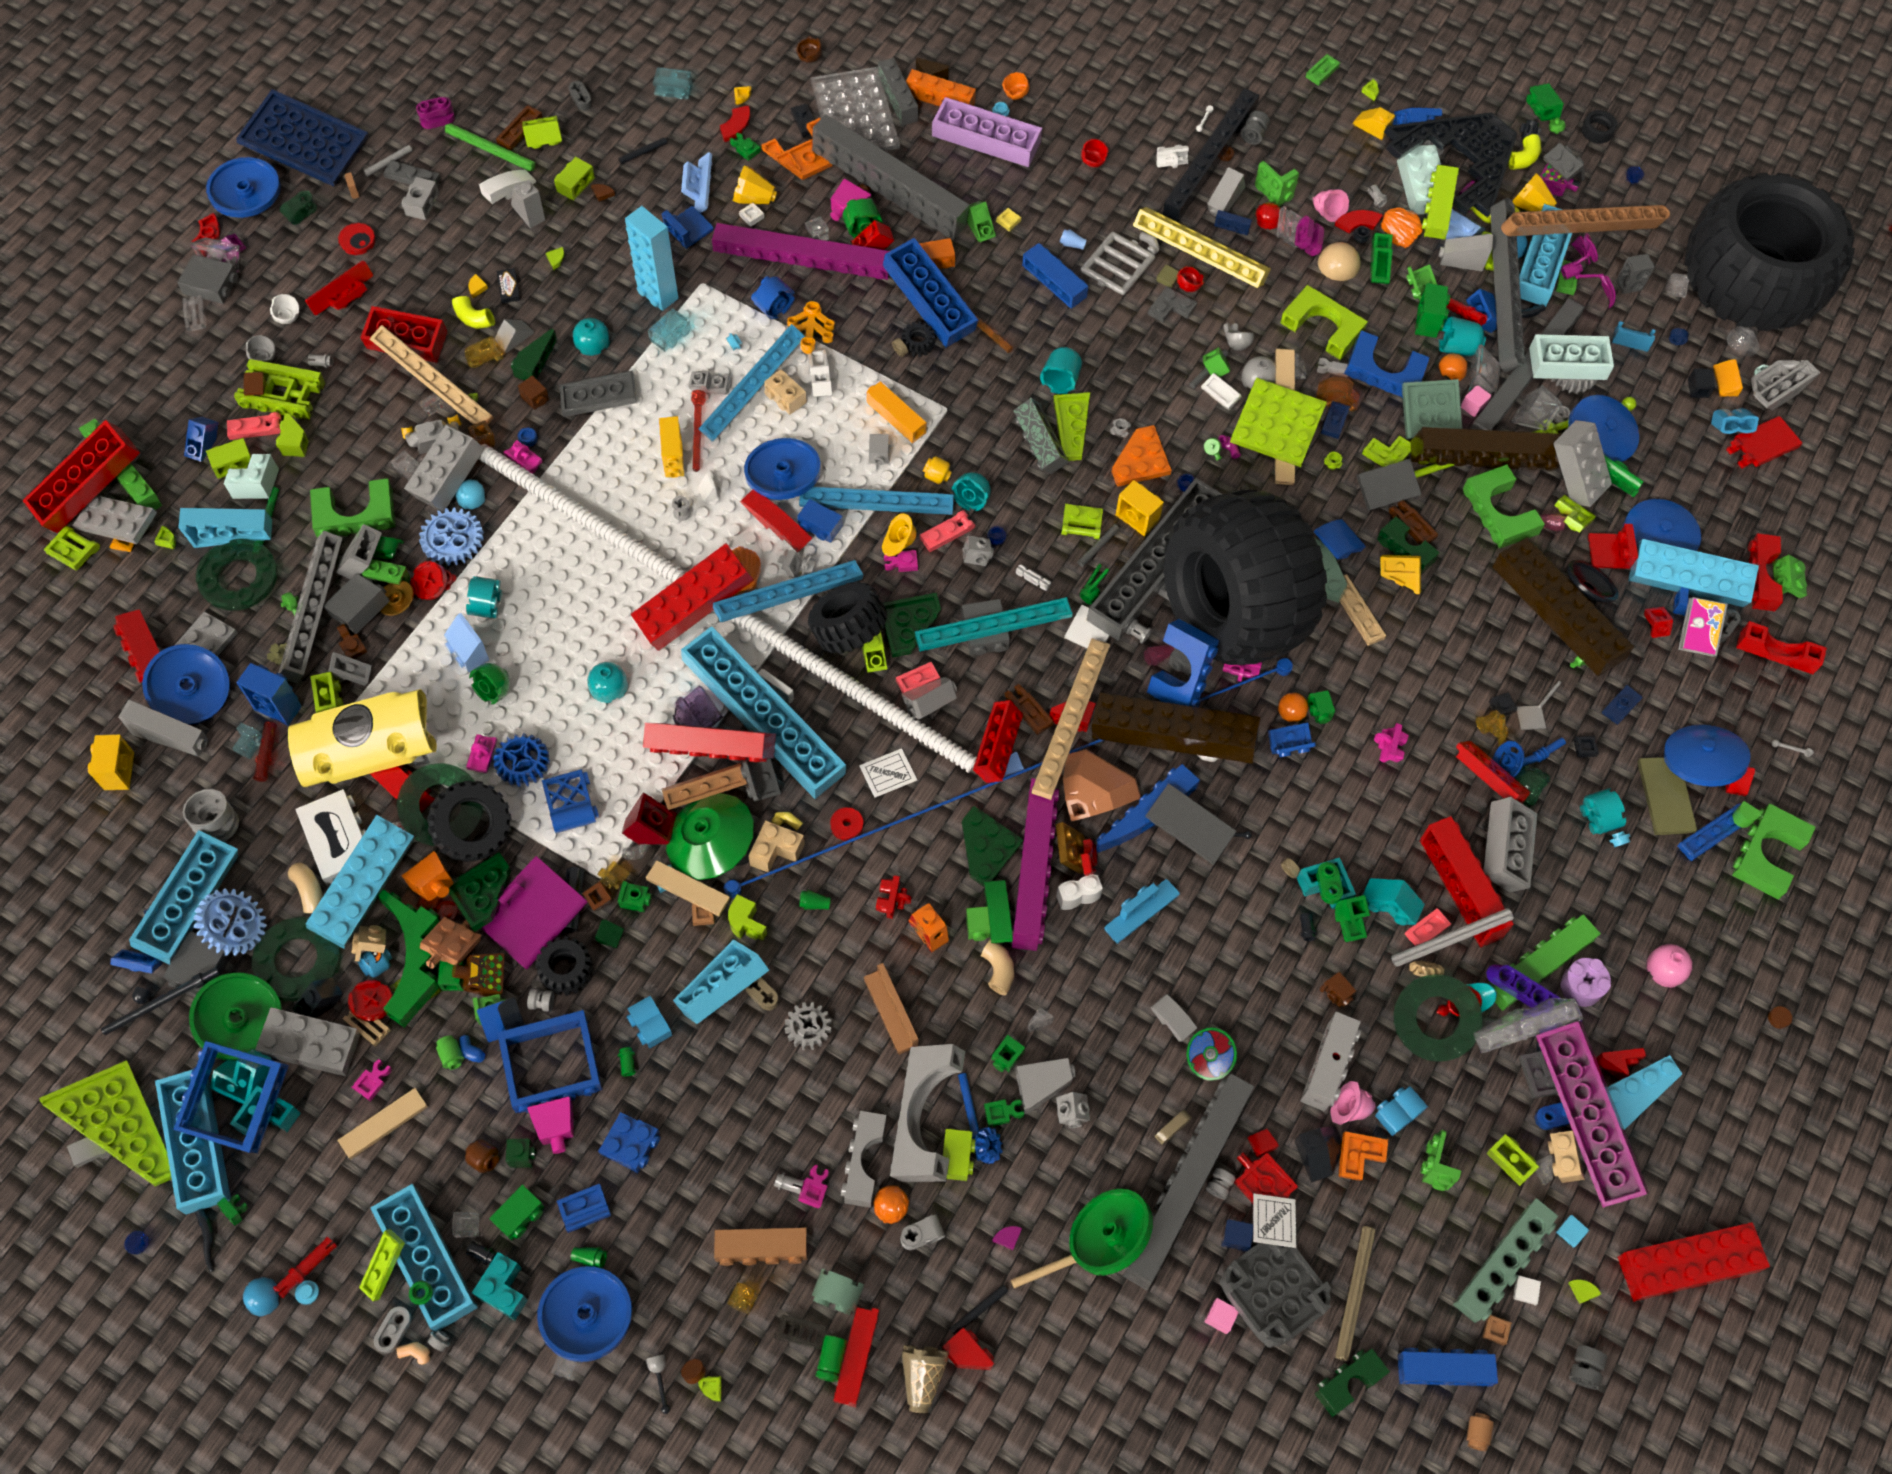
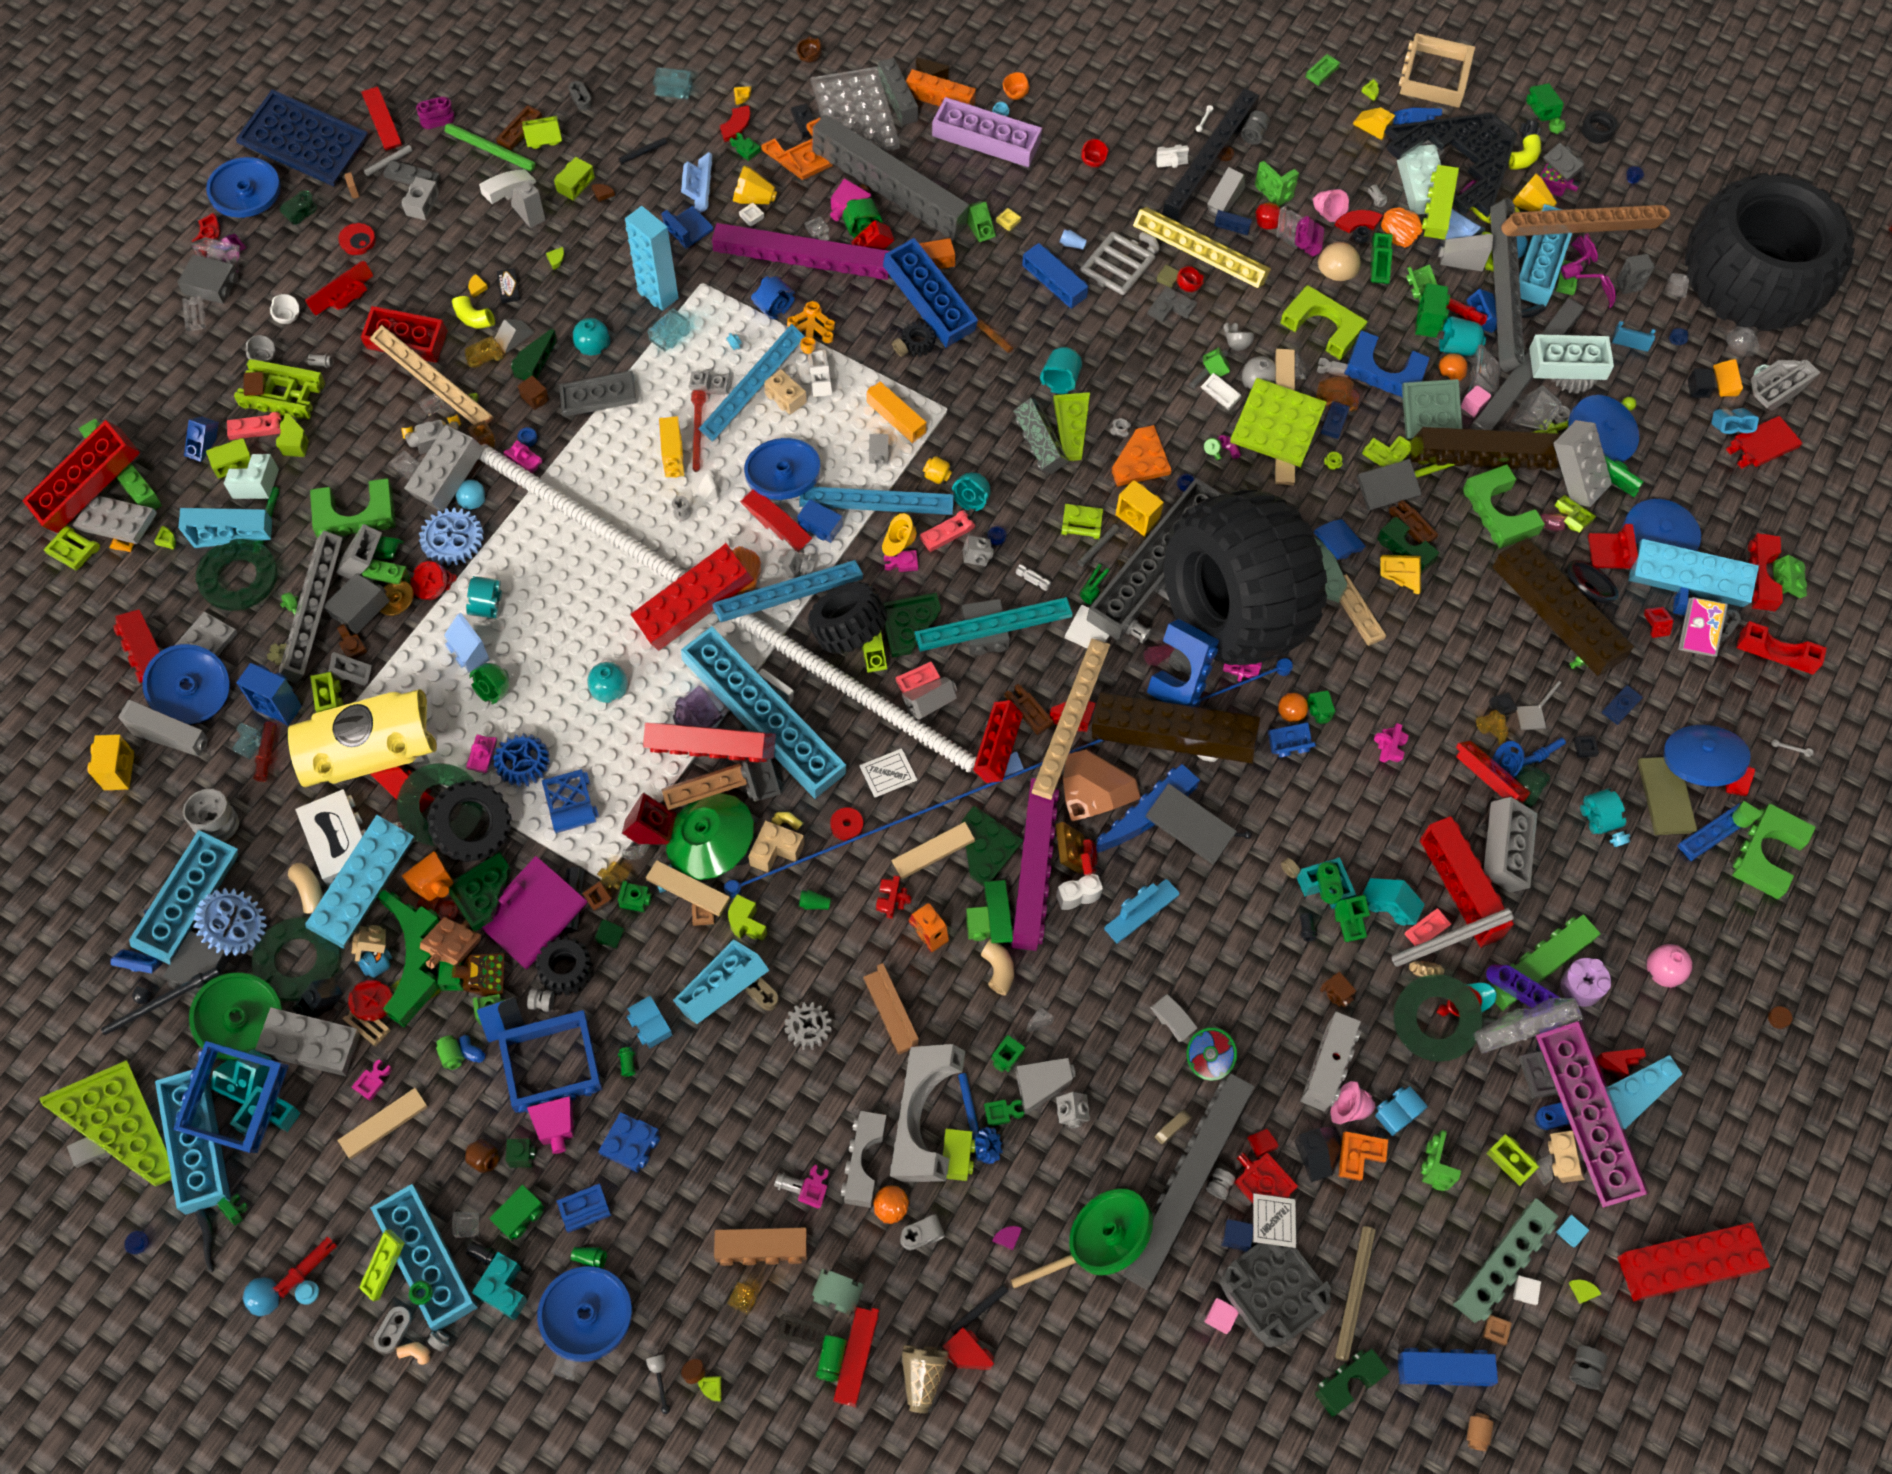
none -> red slope [361,86,402,151]
none -> tan tile [892,822,975,880]
none -> tan window [1398,33,1475,107]

